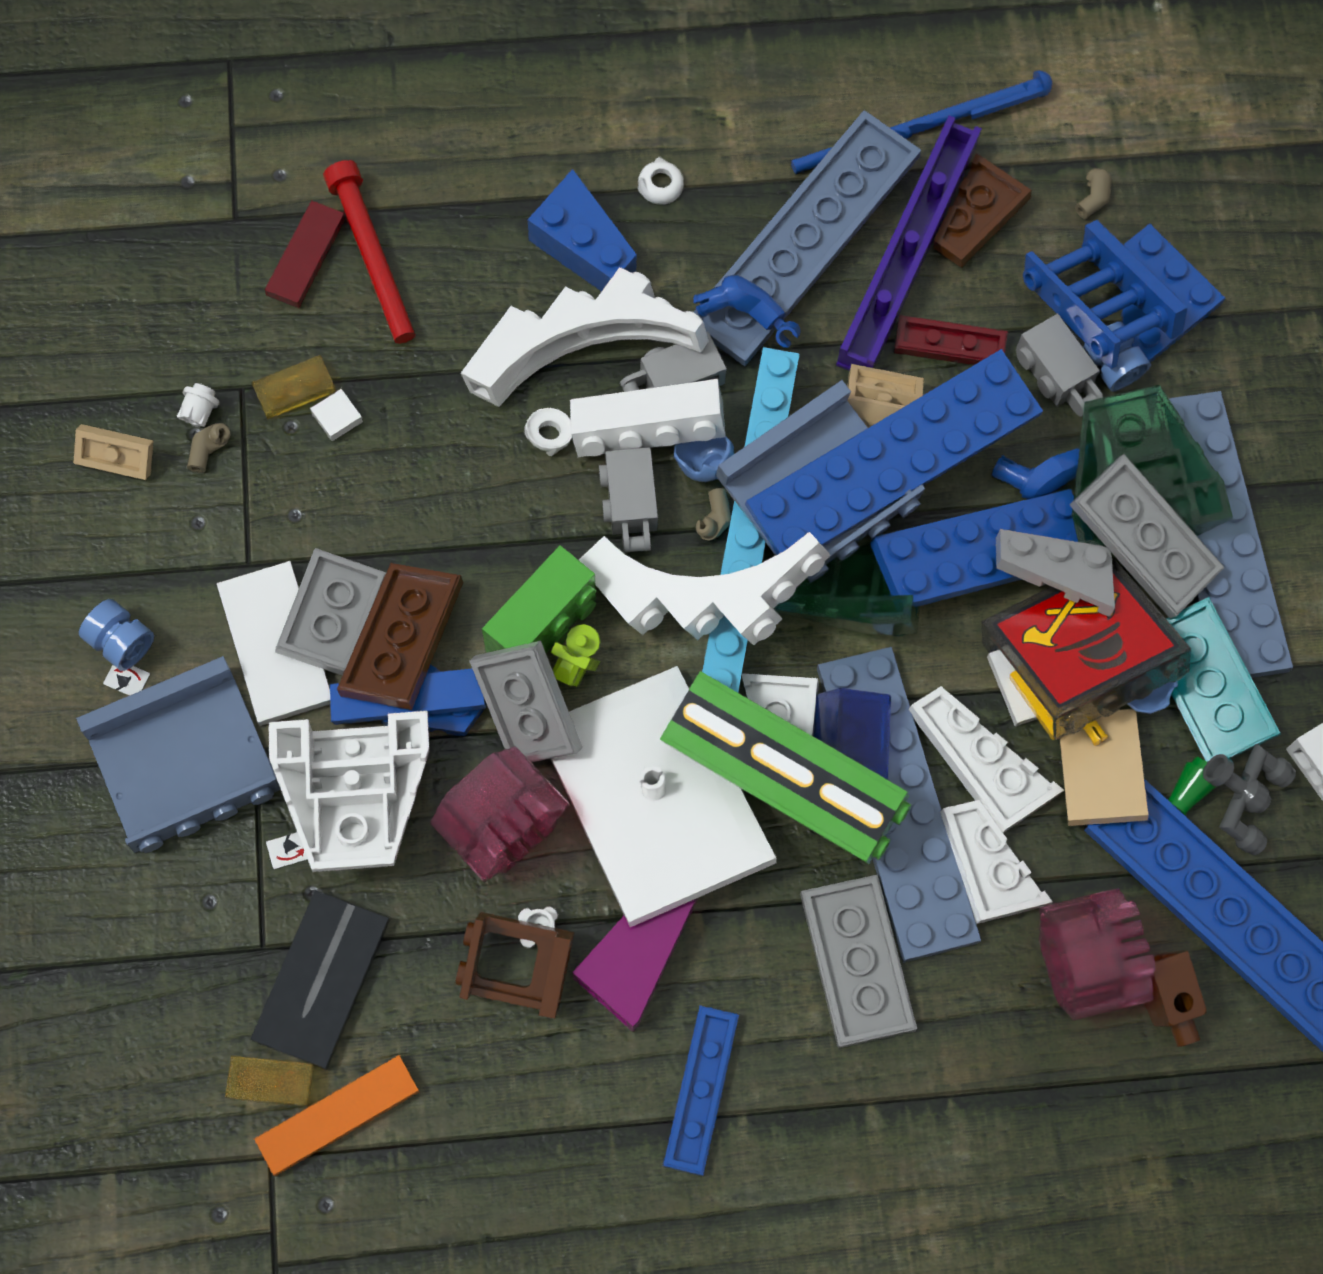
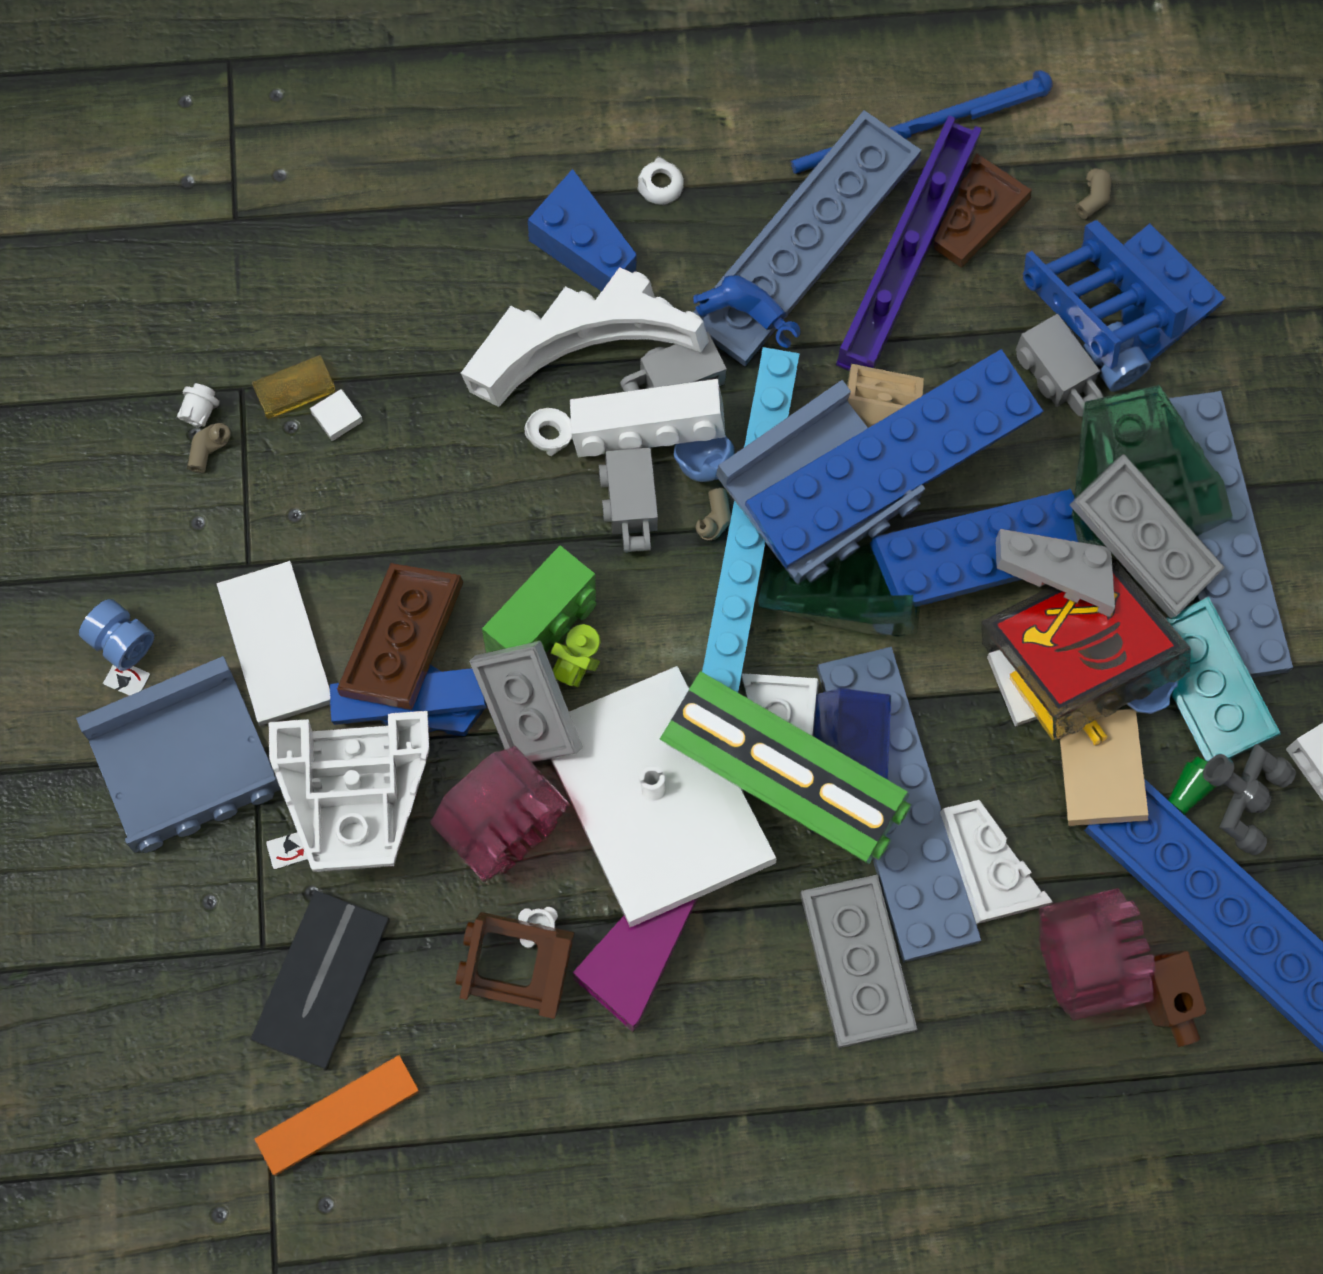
tan plate [73,424,154,480] -> none
clear yellow plate [225,1056,314,1107] -> none
dark red tile [265,200,345,308] -> none
light grey tile [275,548,386,676] -> none
red piece [323,160,415,344] -> none
white arch [579,532,831,645] -> none
blue tile [663,1006,739,1176] -> none
dark red tile [894,315,1008,365] -> none
white wing [908,686,1064,833] -> none
blue arm [992,443,1104,499] -> none

